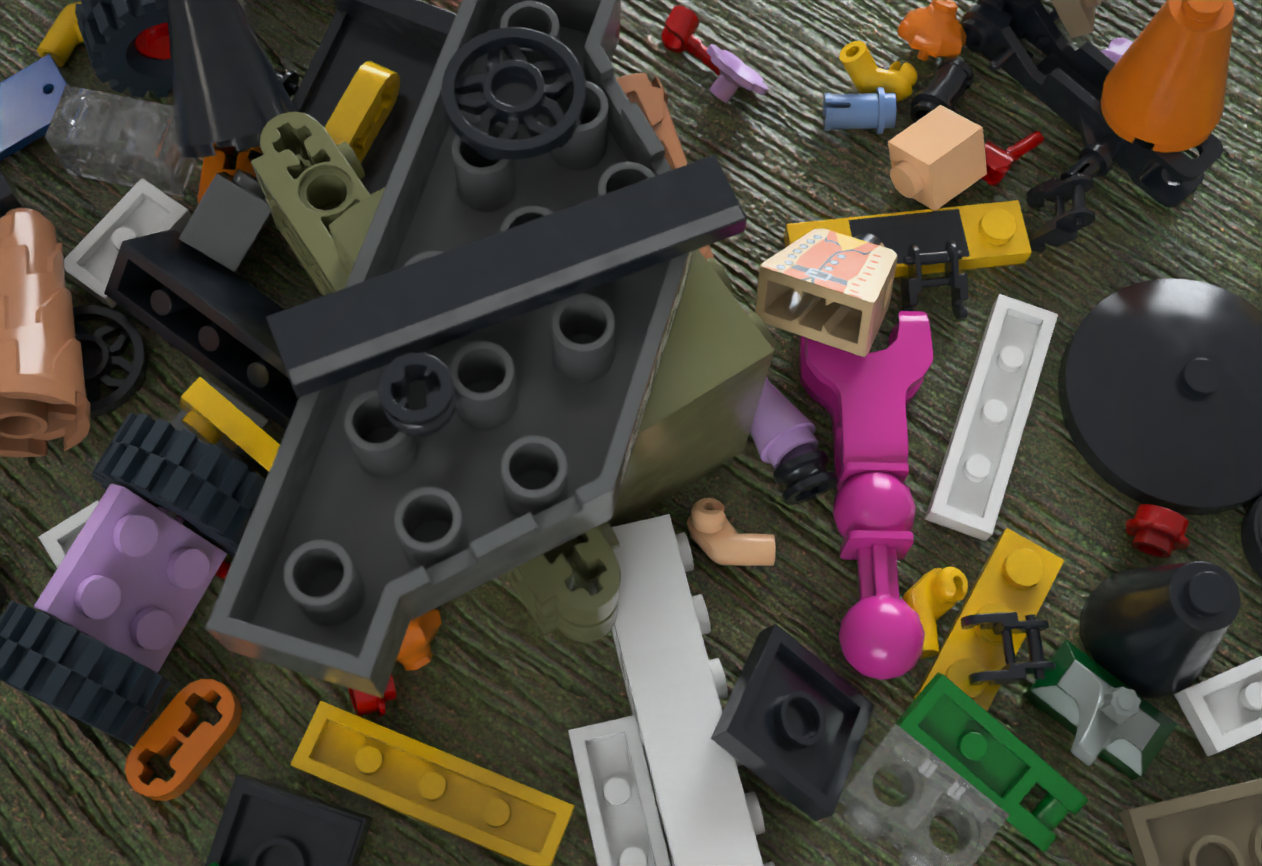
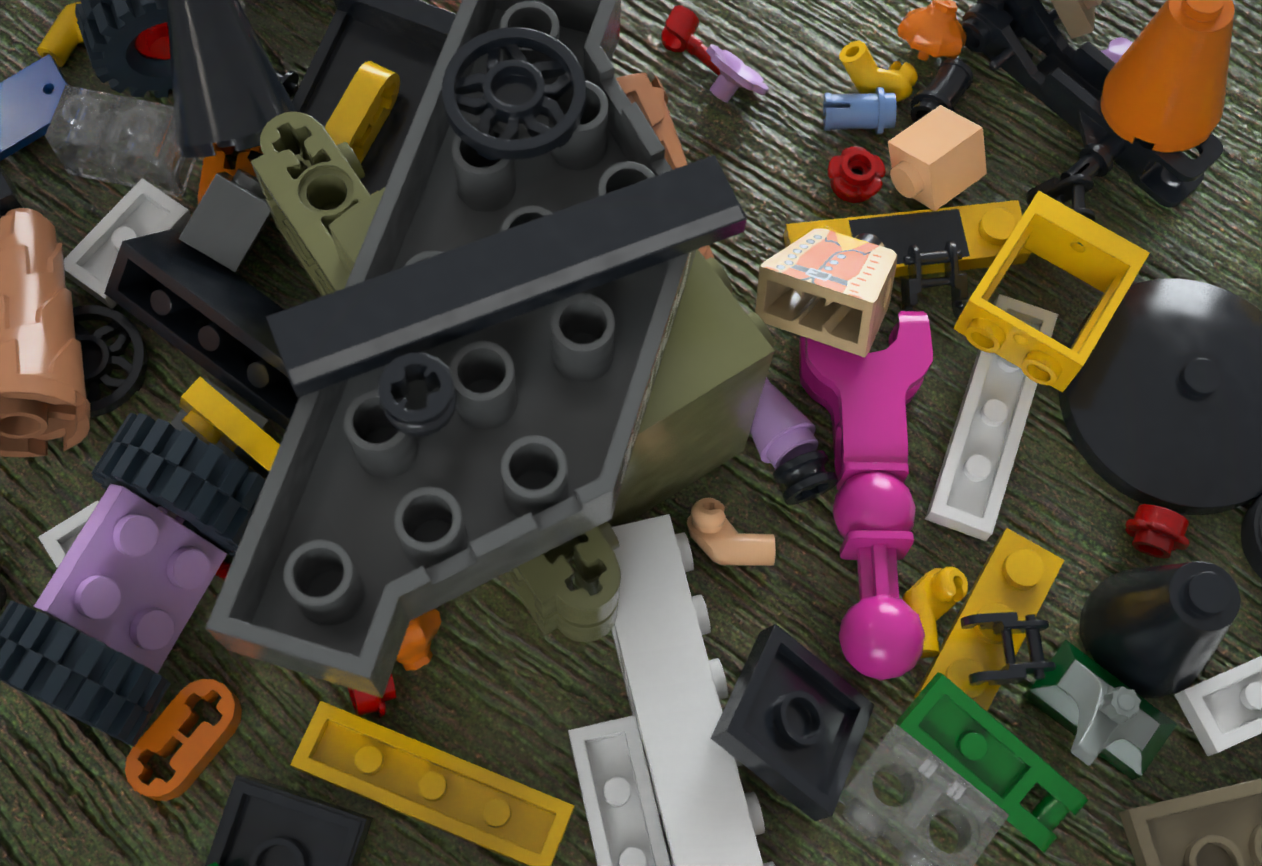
red hand [981,131,1044,186] -> none
none -> red plate [828,146,886,203]
none -> yellow window [953,191,1150,393]

